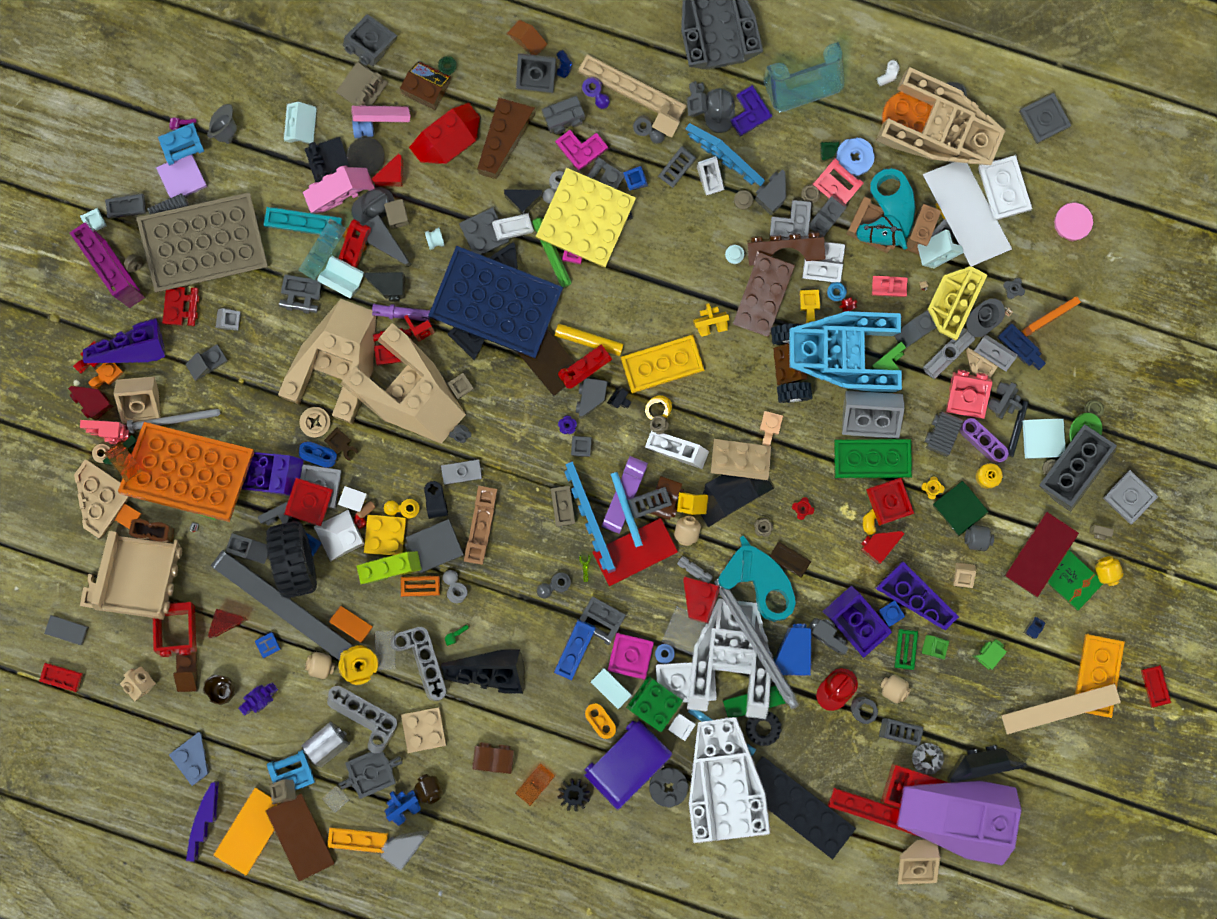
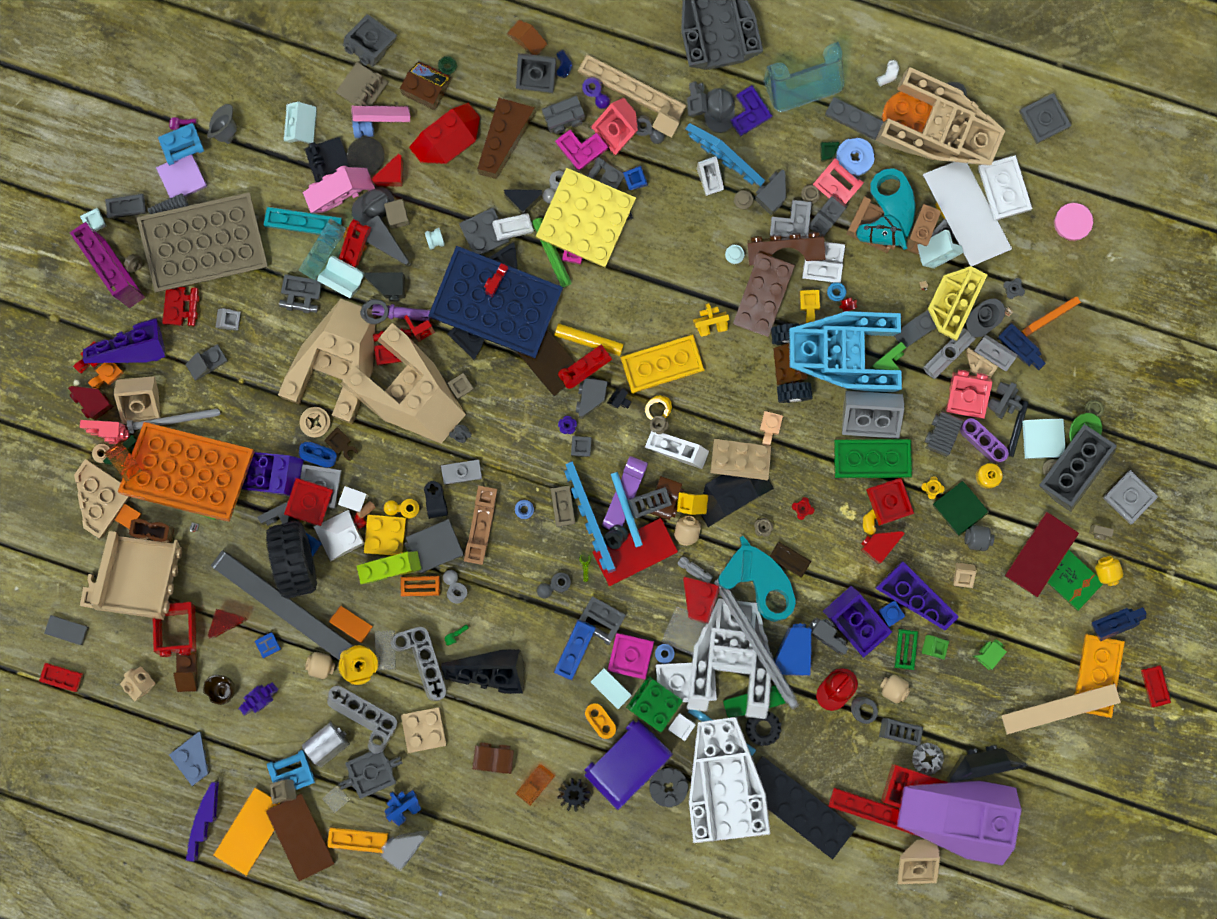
dark grey slope [226,533,268,564] -> none
dark brown head [414,774,443,805] -> none
dark grey slope [658,146,697,188] -> none
coral hips [872,276,908,297] -> none
dark blue piece [1023,616,1046,639] -> none
none -> dark grey piece [360,299,389,324]
none -> red plate [484,263,508,297]
none -> medium blue plate [515,500,534,519]
none -> coral slope [591,98,638,155]
none -> pearl dark grey wheel [604,525,628,549]
none -> dark grey plate [825,97,884,140]
none -> dark blue hinge [1091,607,1147,641]

